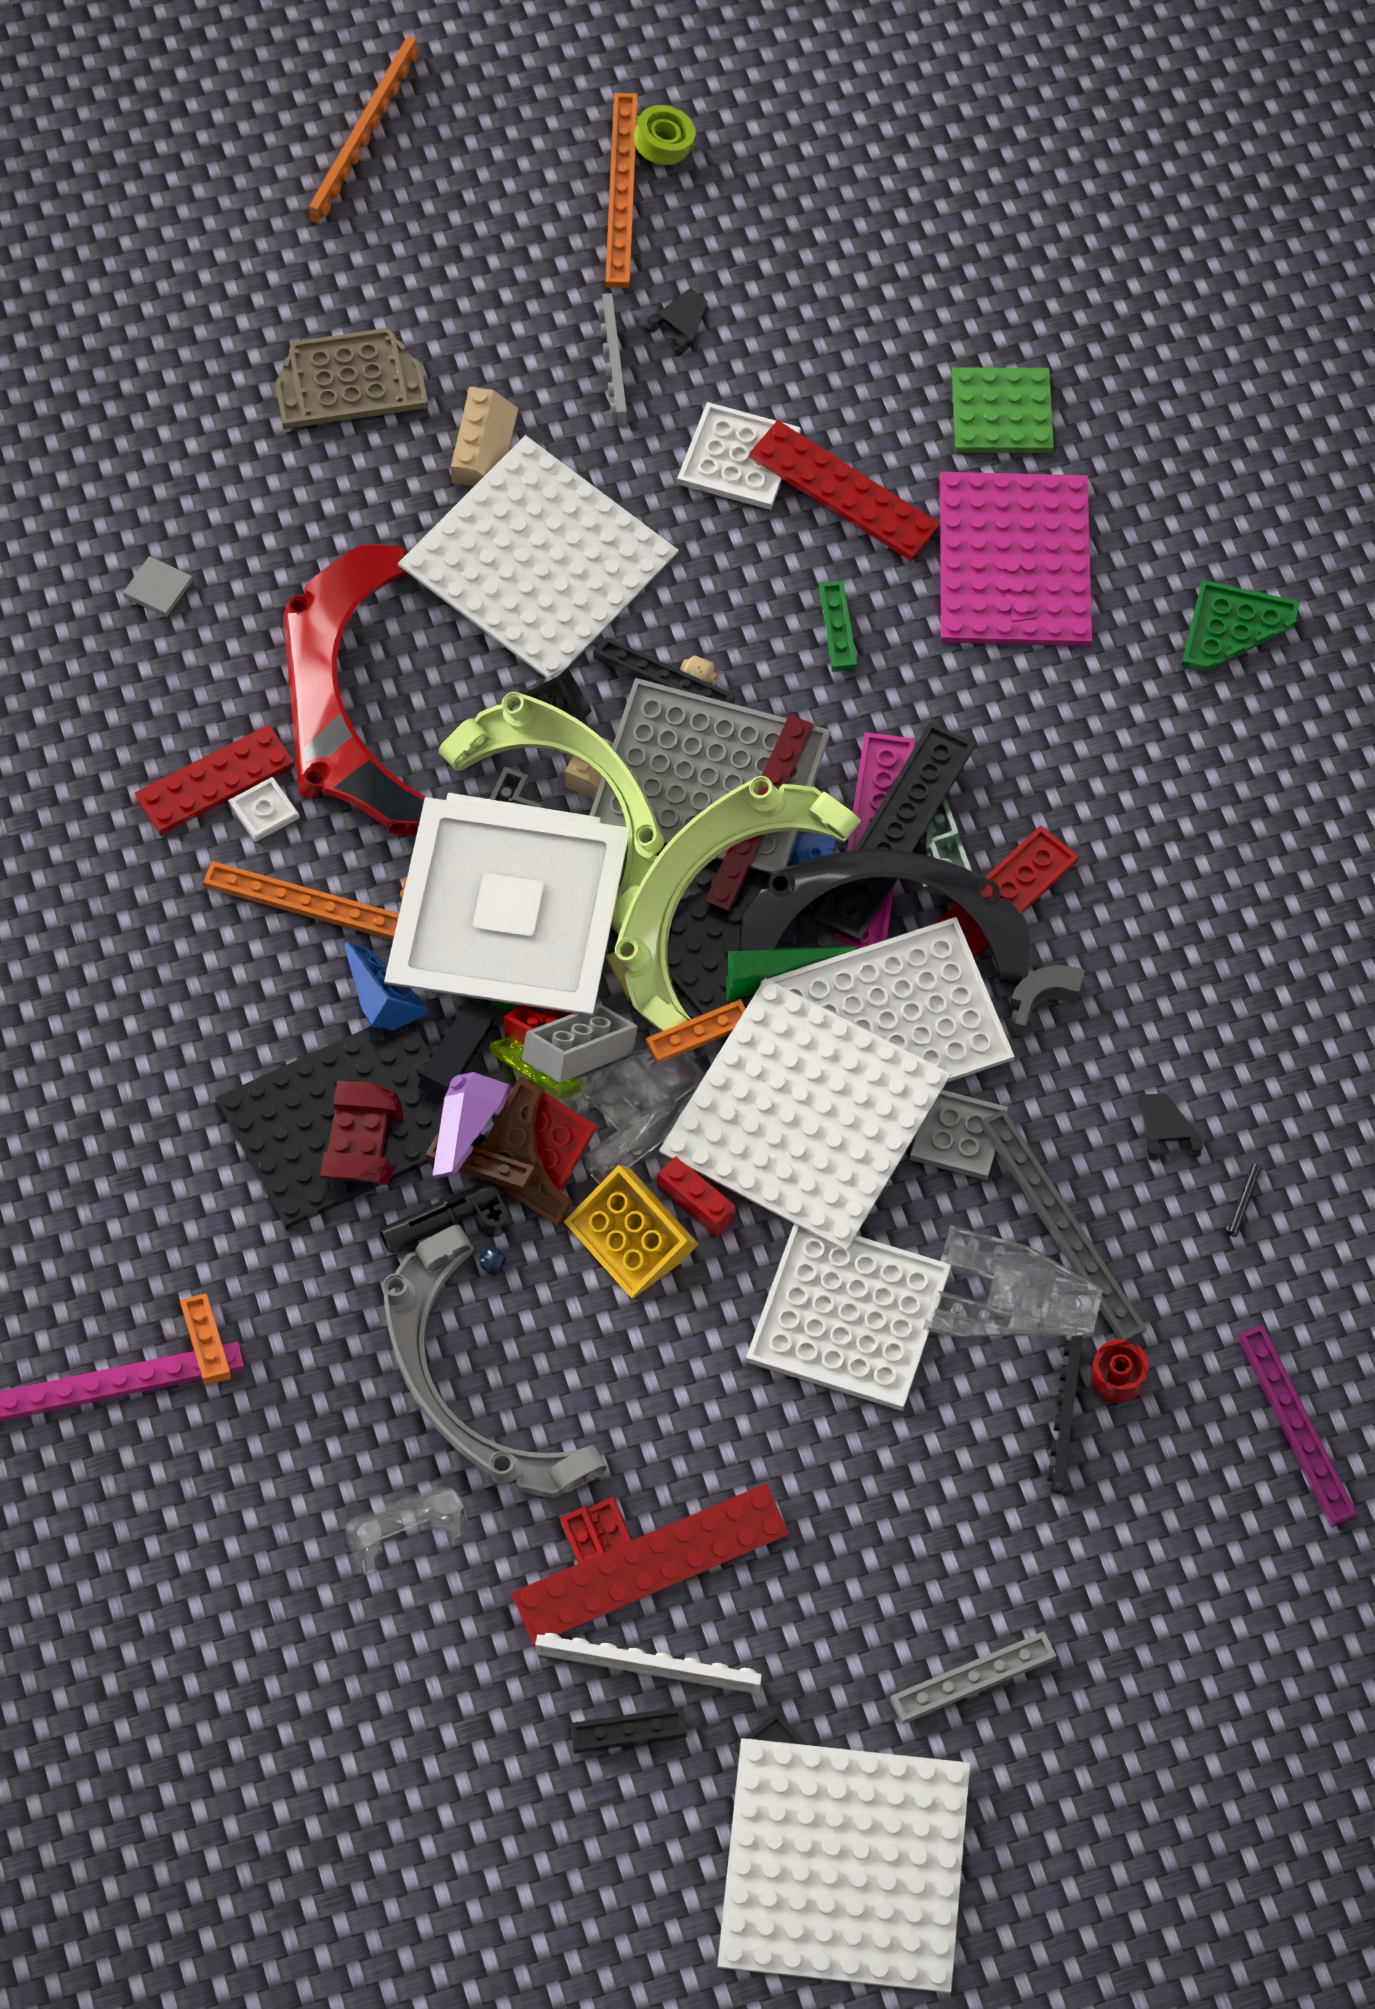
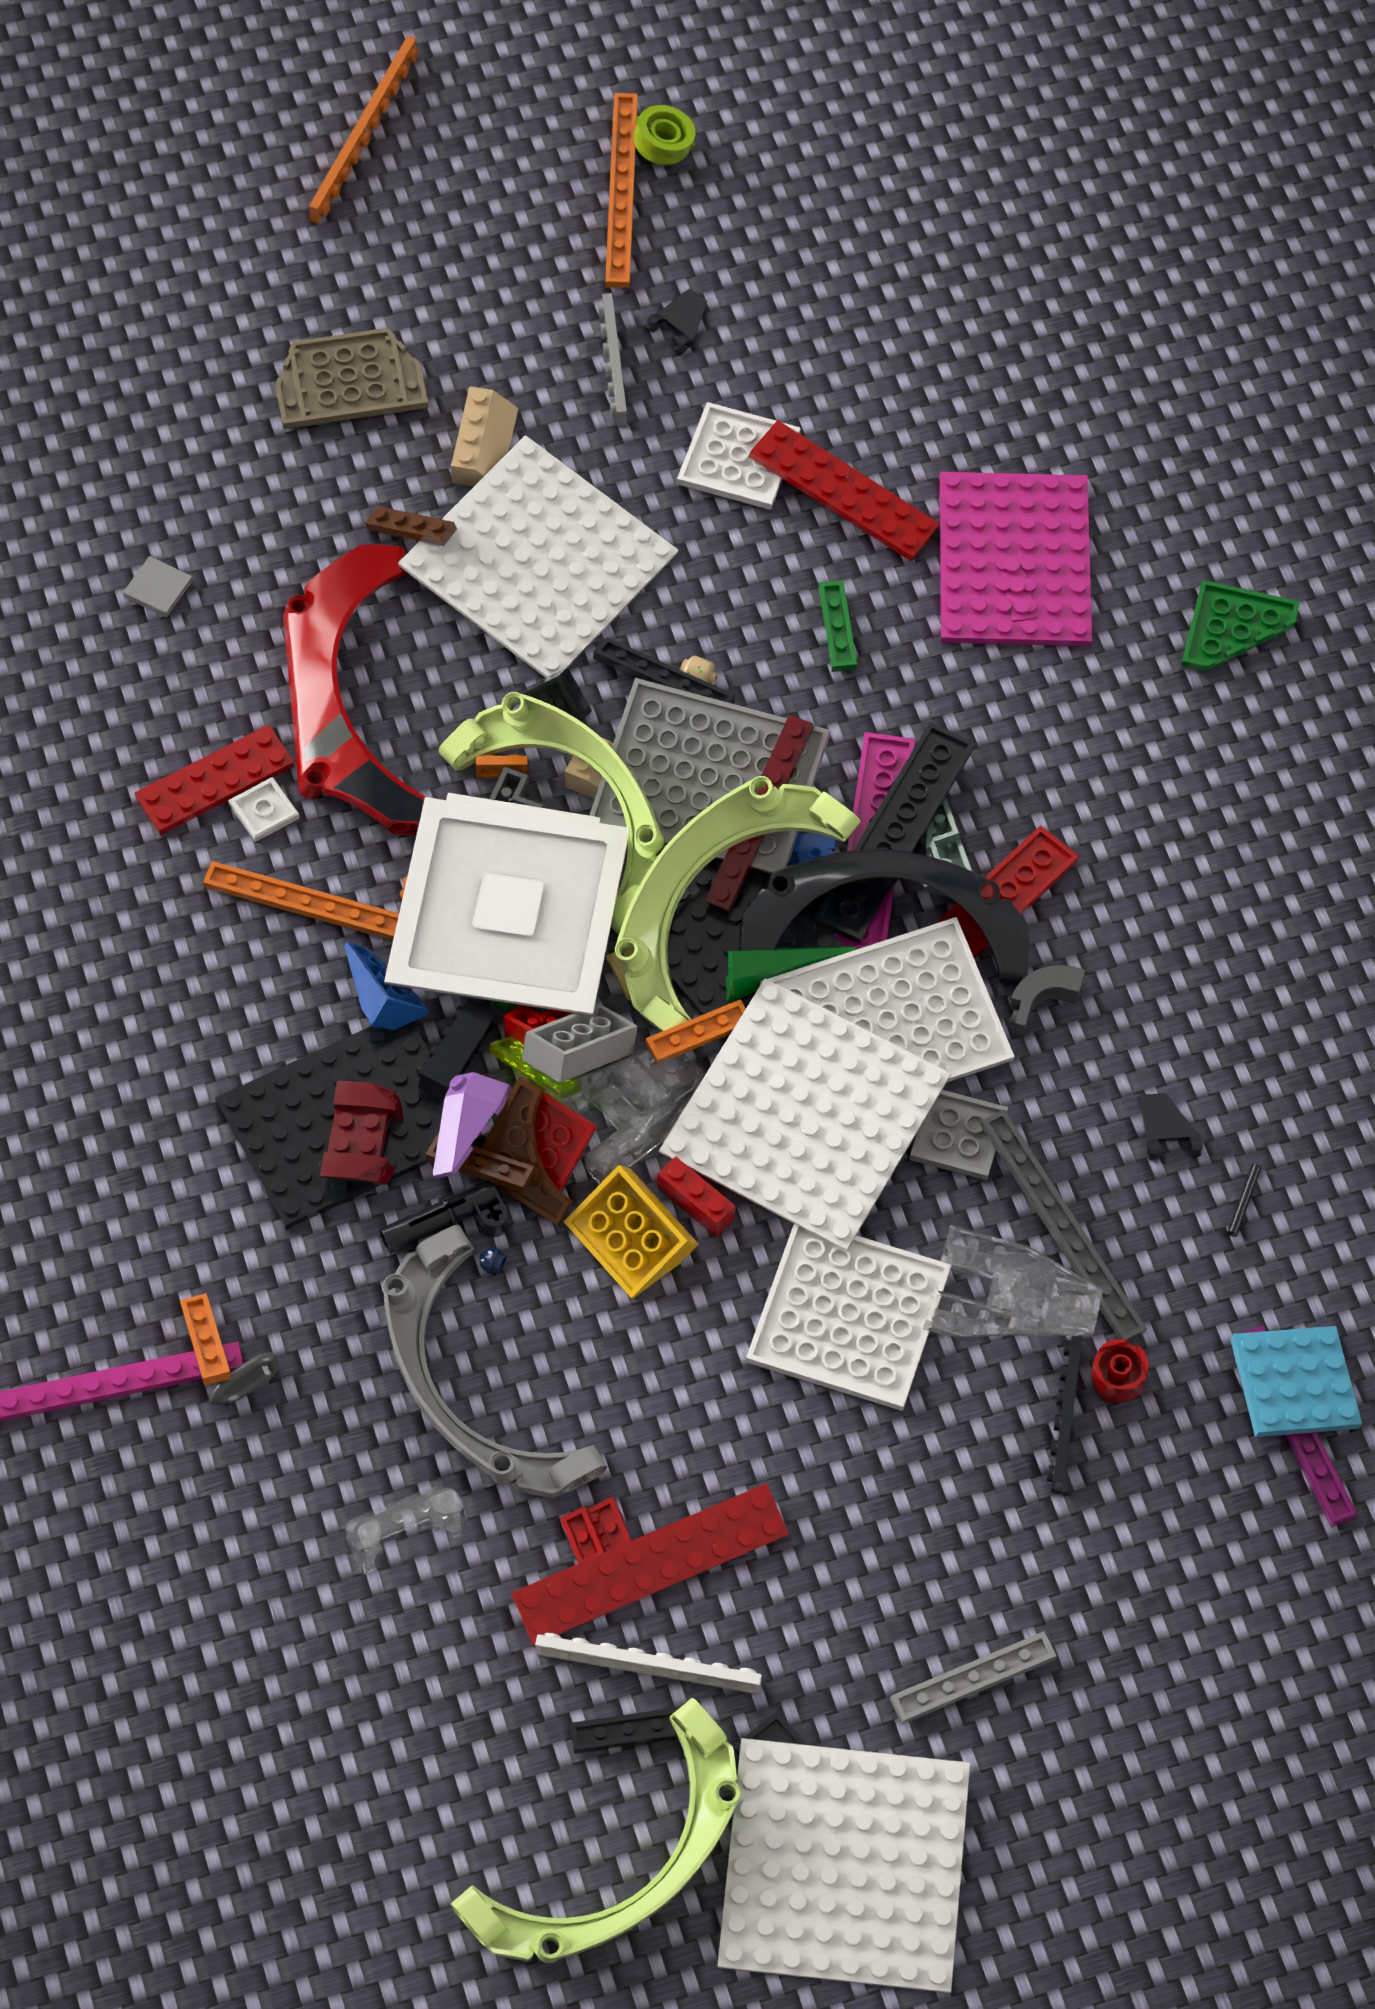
bright green plate [952,368,1054,453] -> none
none -> dark grey piece [209,1352,280,1405]
none -> reddish brown plate [365,506,457,546]
none -> yellowish green panel [450,1698,741,1963]
none -> orange plate [476,754,528,778]
none -> medium azure plate [1230,1326,1362,1437]

